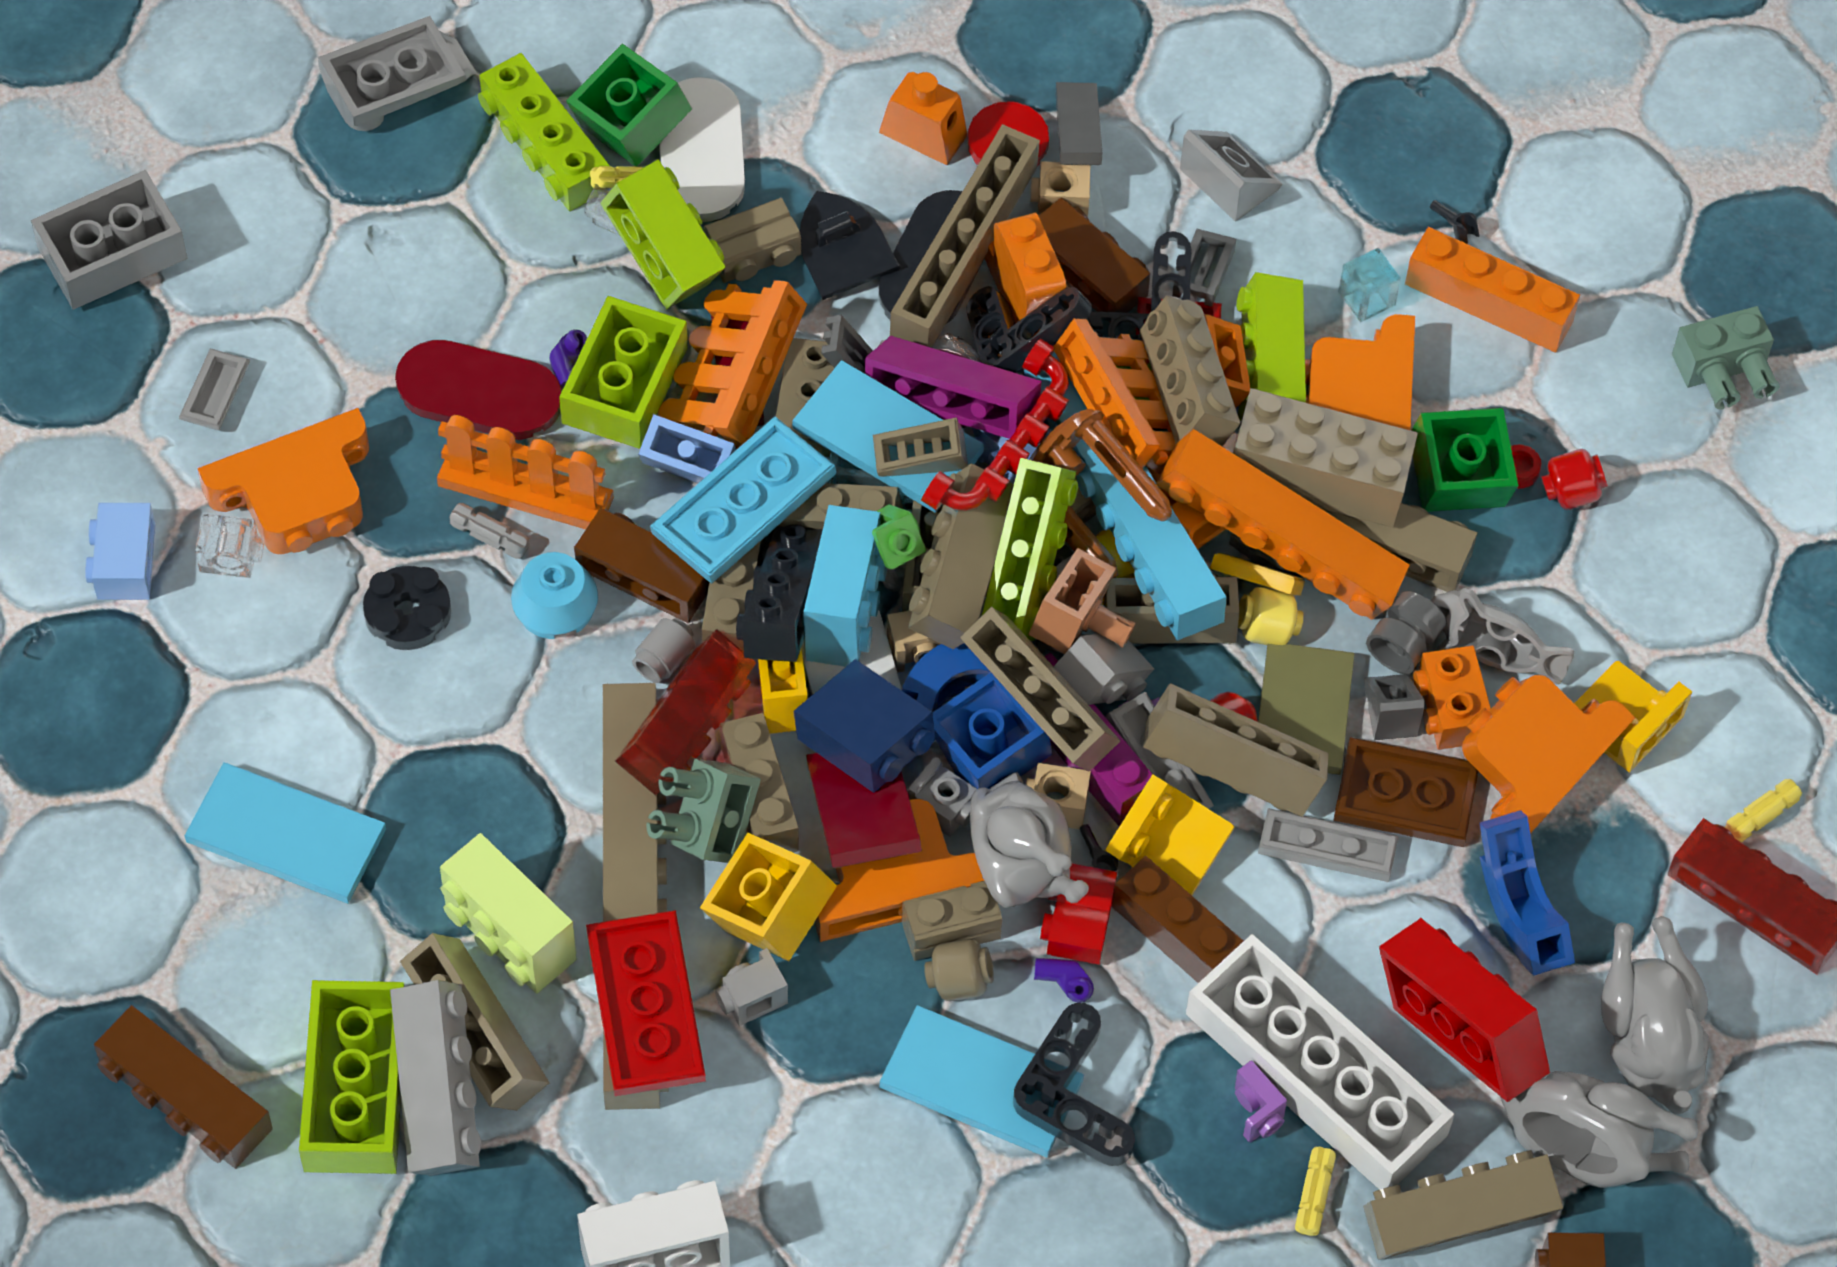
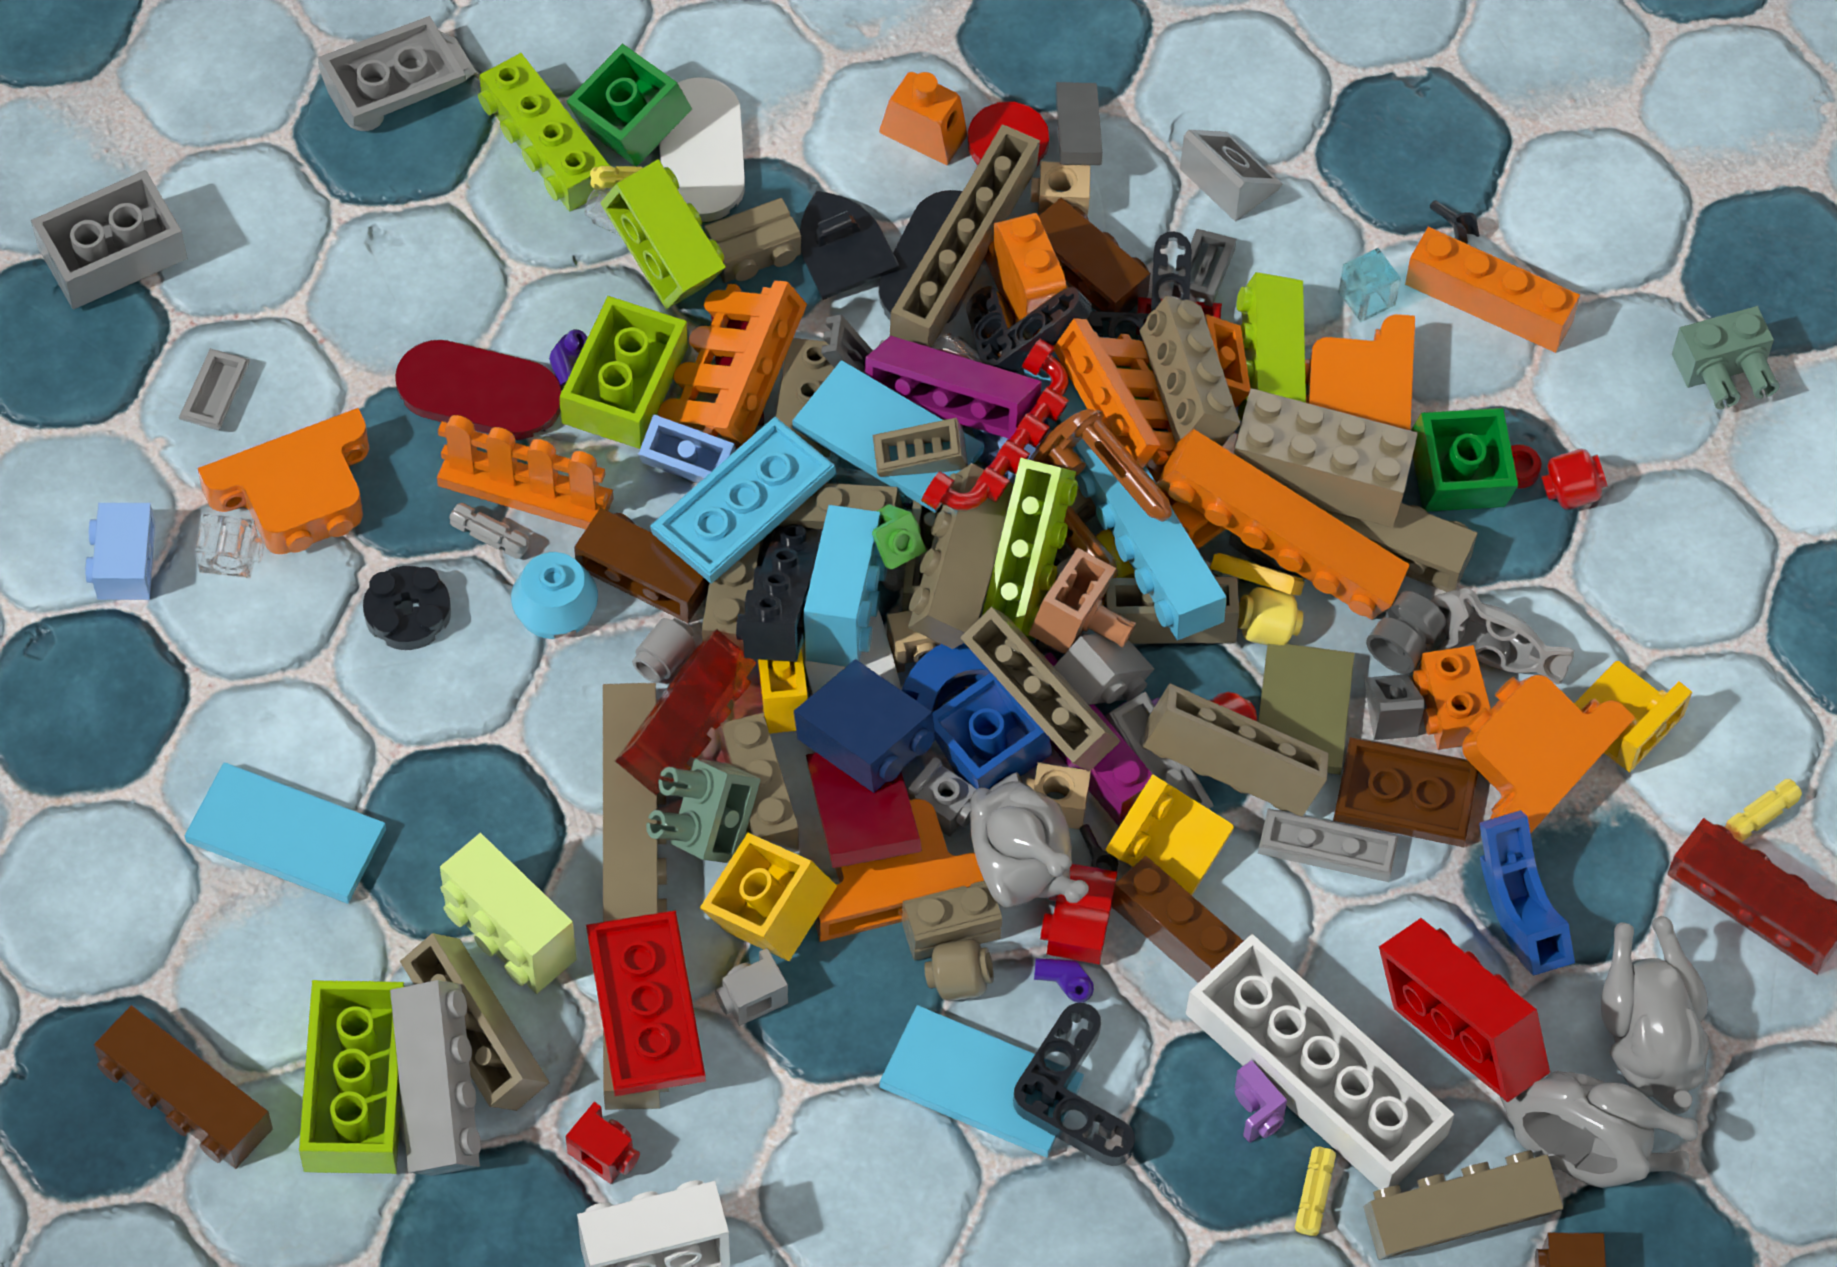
none -> red brick [565,1102,640,1184]

